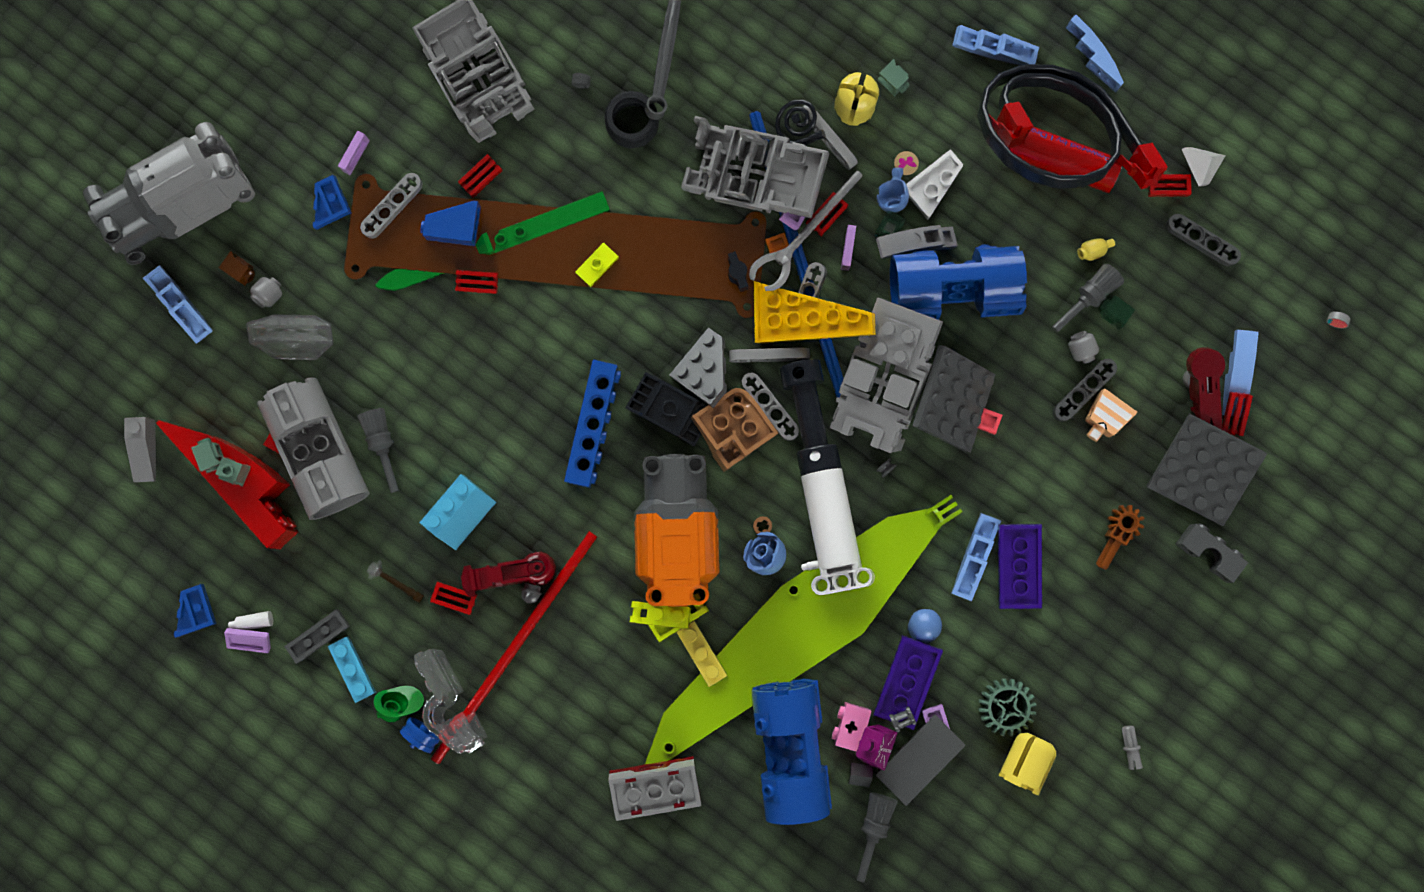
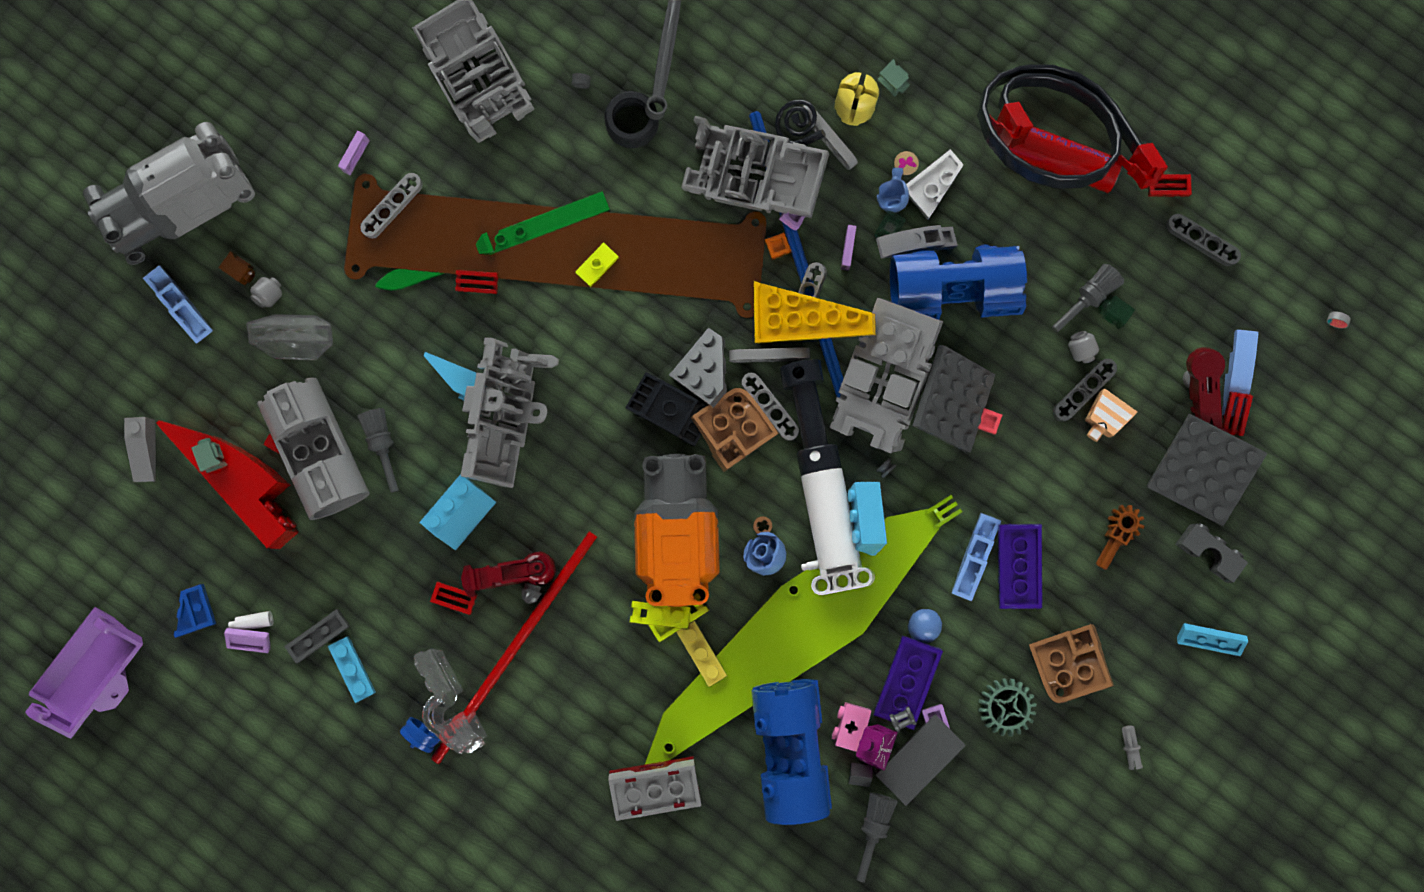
sand green window [216,457,251,486] -> none
blue wing [313,175,351,230] -> none
dark brown piece [367,560,424,603] -> none
green piece [373,685,424,722] -> none
blue slope [420,201,481,246] -> none
red tile [458,154,503,198] -> none
blue brick [564,360,621,488] -> none
black piece [727,251,748,292] -> none
light grey piece [749,171,863,291] -> none
red tile [806,192,849,237] -> none
light blue slope [952,25,1039,65] -> none
light yellow cylinder [998,733,1057,796] -> none
light blue slope [1066,15,1124,93] -> none
light yellow plant [1077,238,1115,261] -> none
white slope [1182,147,1226,186] -> none
none -> medium lavender piece [26,607,143,739]
none -> medium azure slope [424,352,487,401]
none -> light grey piece [461,338,559,488]
none -> medium azure slope [848,482,887,556]
none -> medium nougat slope [1029,624,1114,703]
none -> medium azure plate [1177,623,1248,656]

